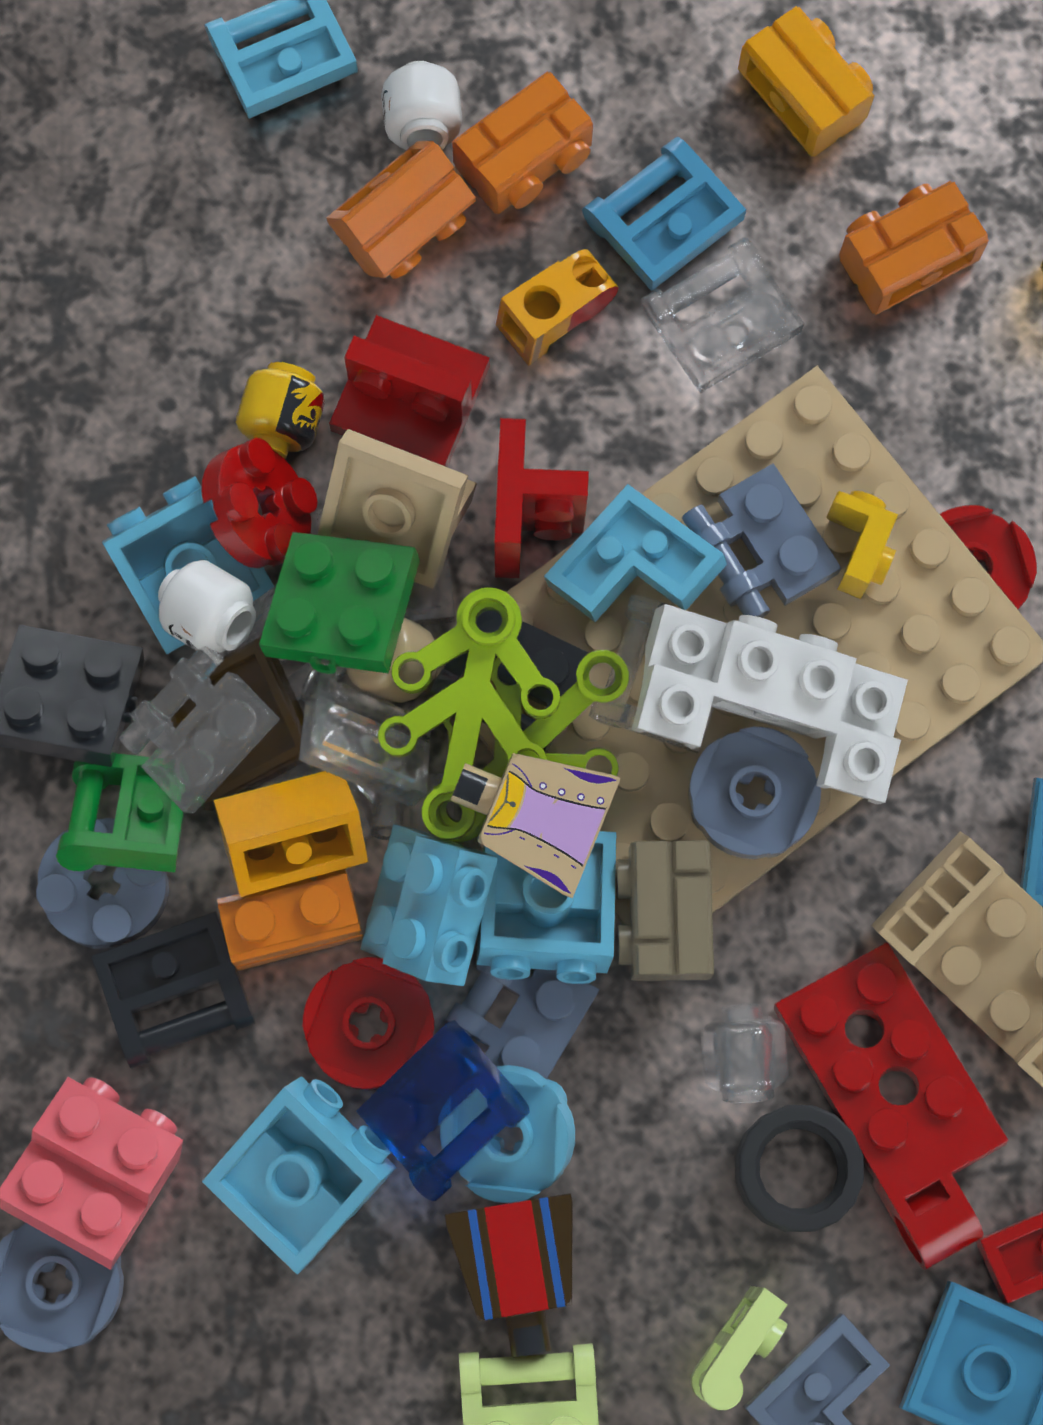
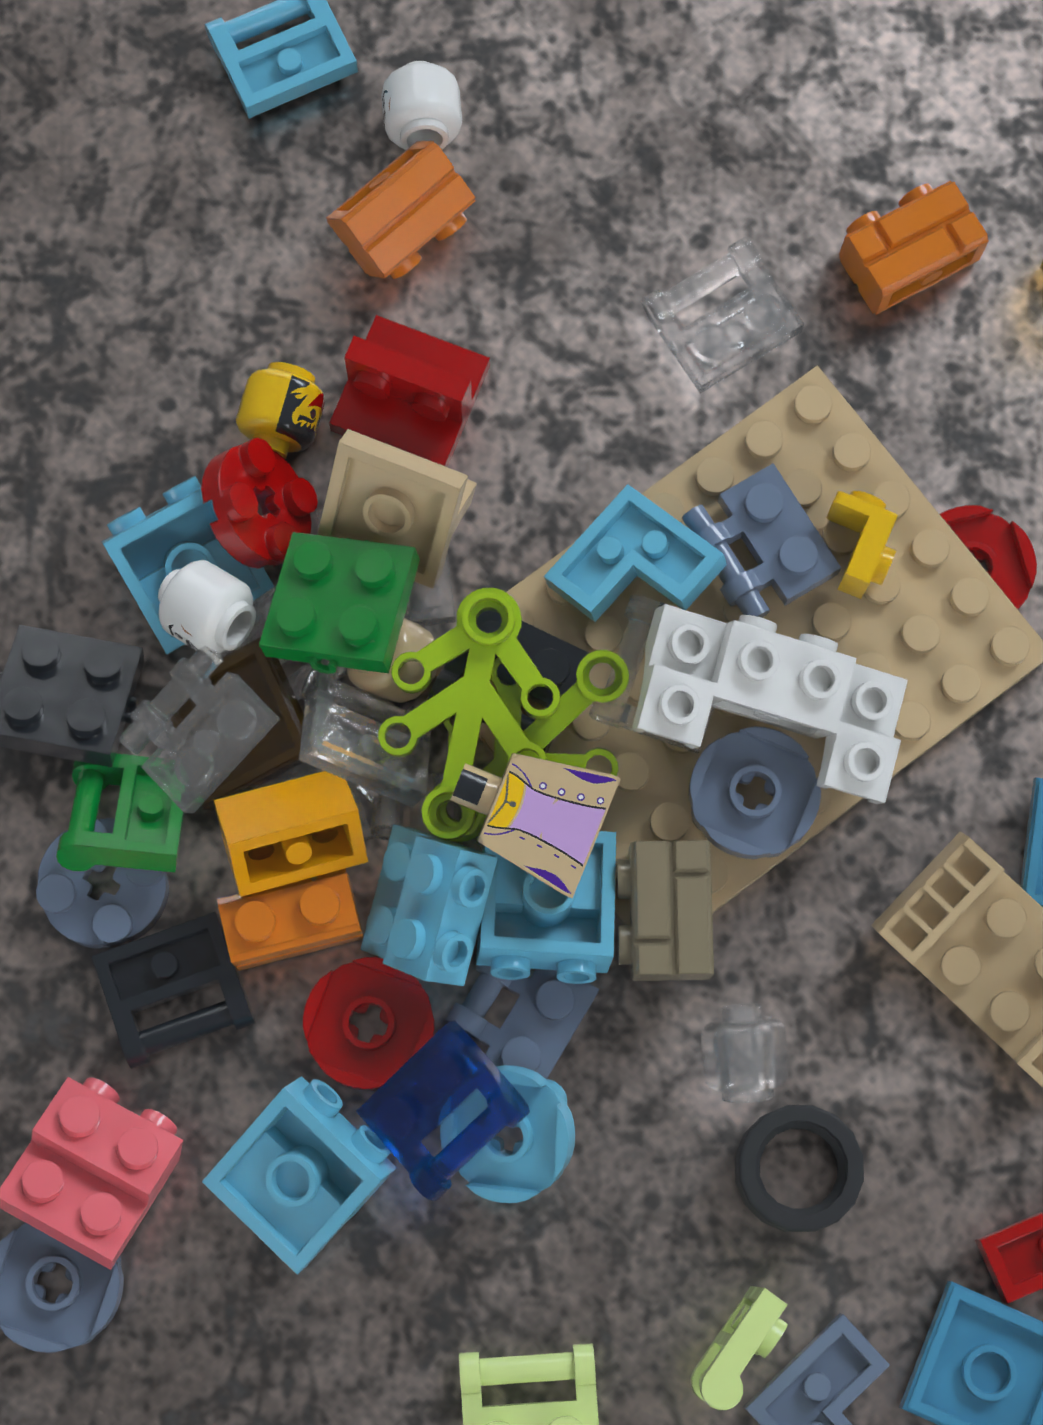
torso [444,1193,573,1357] -> none
orange brick [452,71,593,215] -> none
light orange leg [495,249,618,366] -> none
red bracket [495,418,589,578] -> none
dark azure plate [582,137,747,291] -> none
light orange brick [738,6,875,157] -> none
red hinge [774,942,1009,1270] -> none

